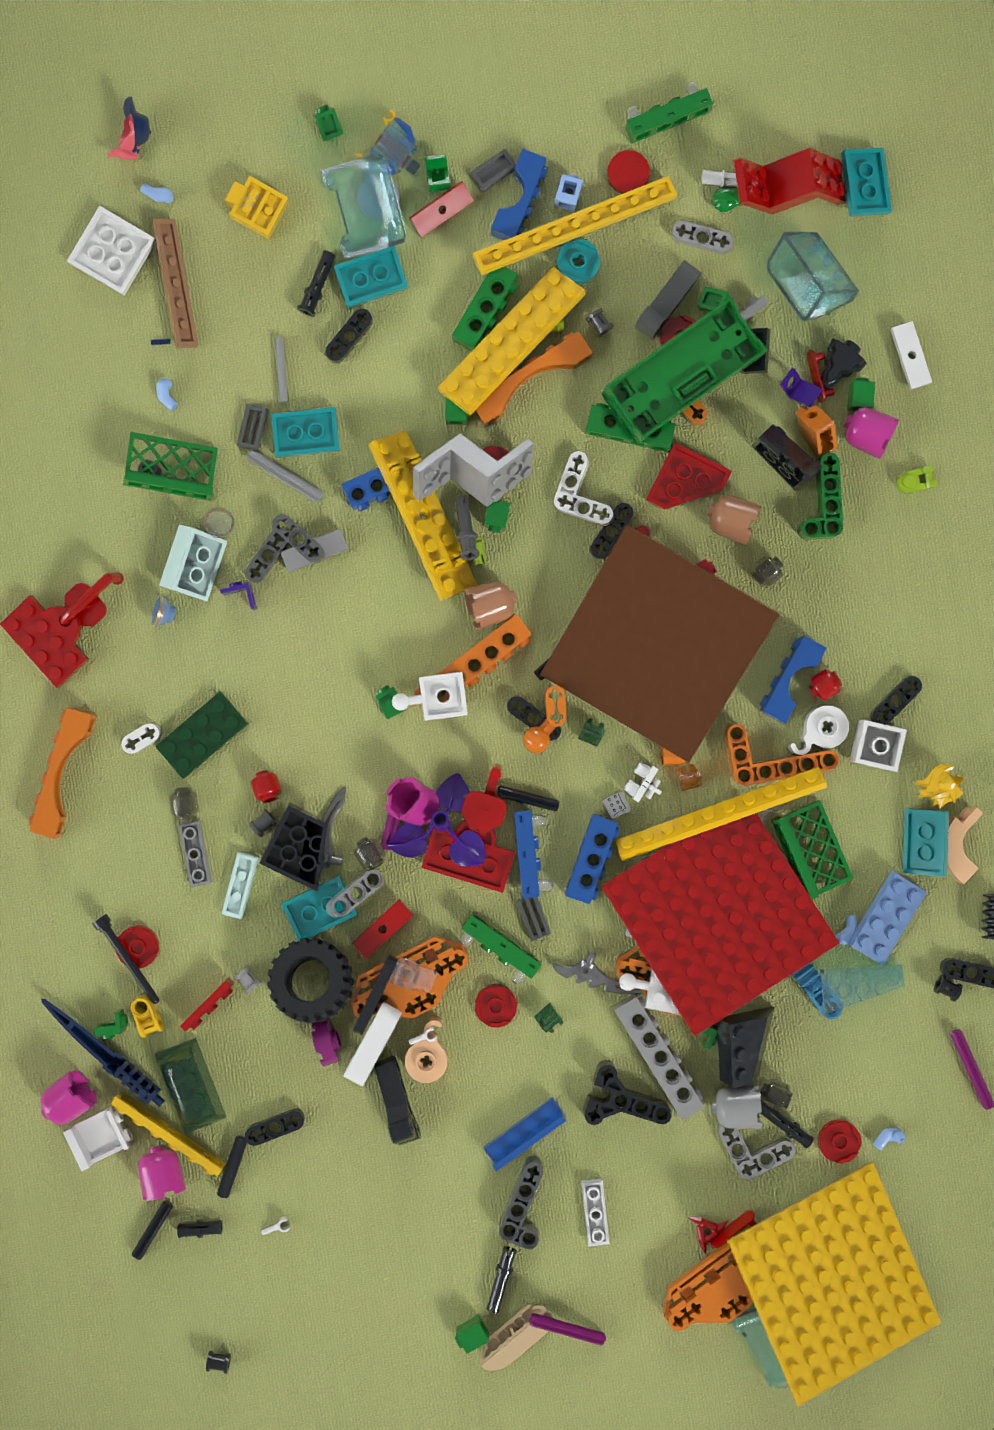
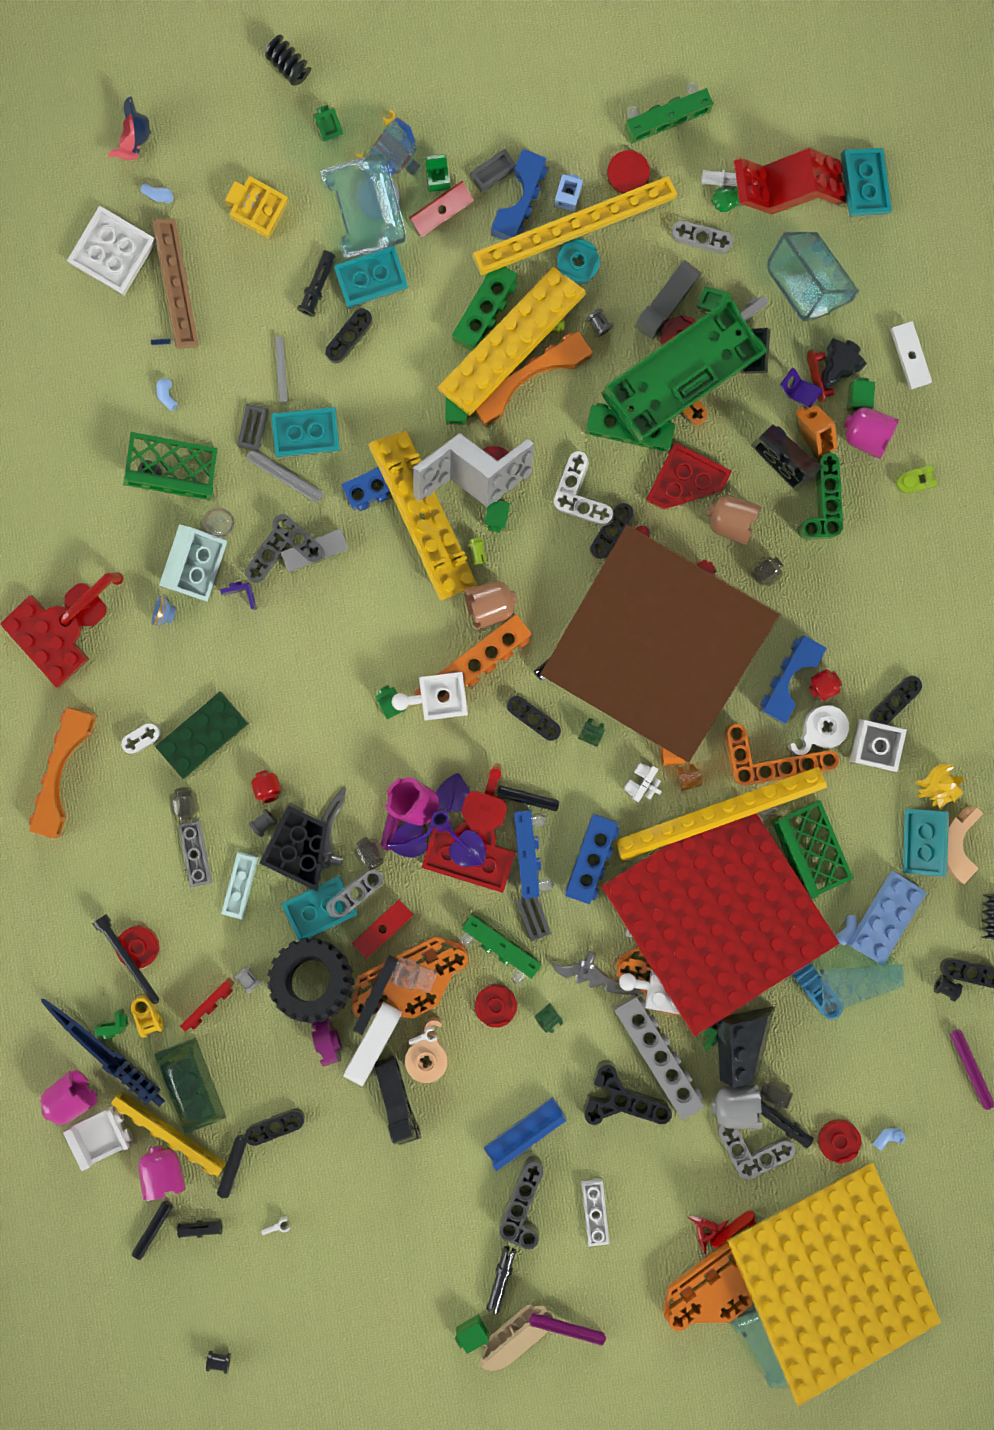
dark grey pin [455,495,479,560] -> none
orange beam [523,686,567,754] -> none
light grey tile [602,791,631,819] -> none
none -> black piece [265,34,312,86]

